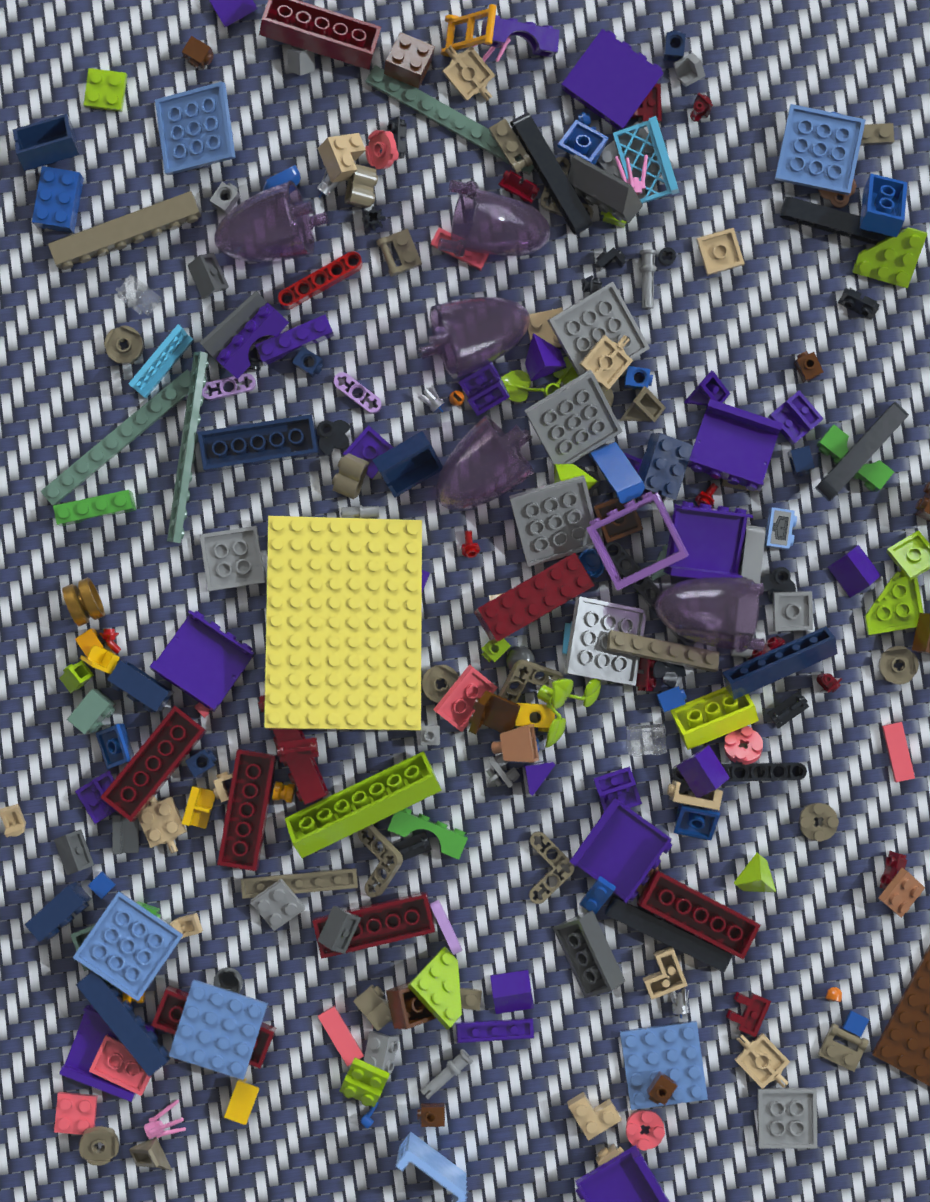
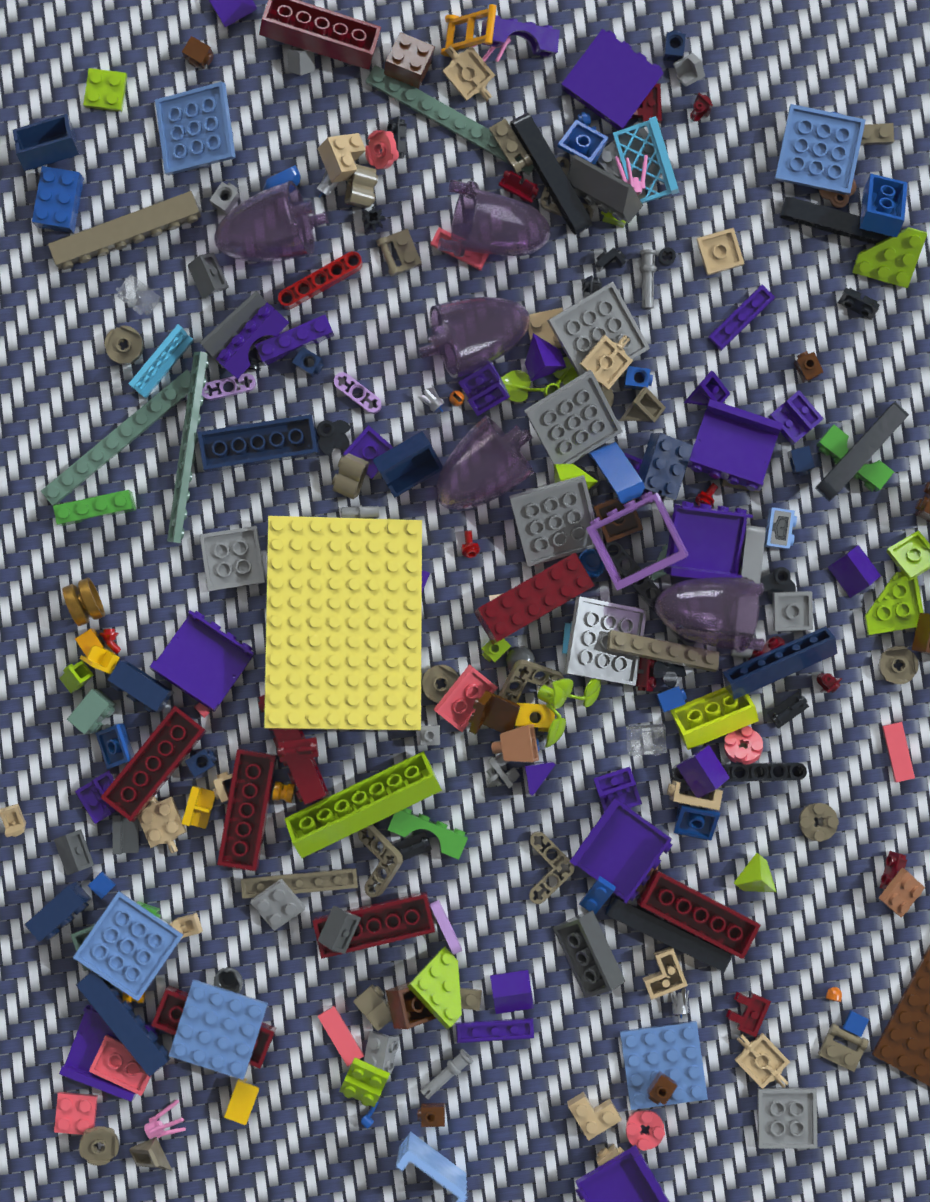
none -> dark purple tile [708,284,775,351]

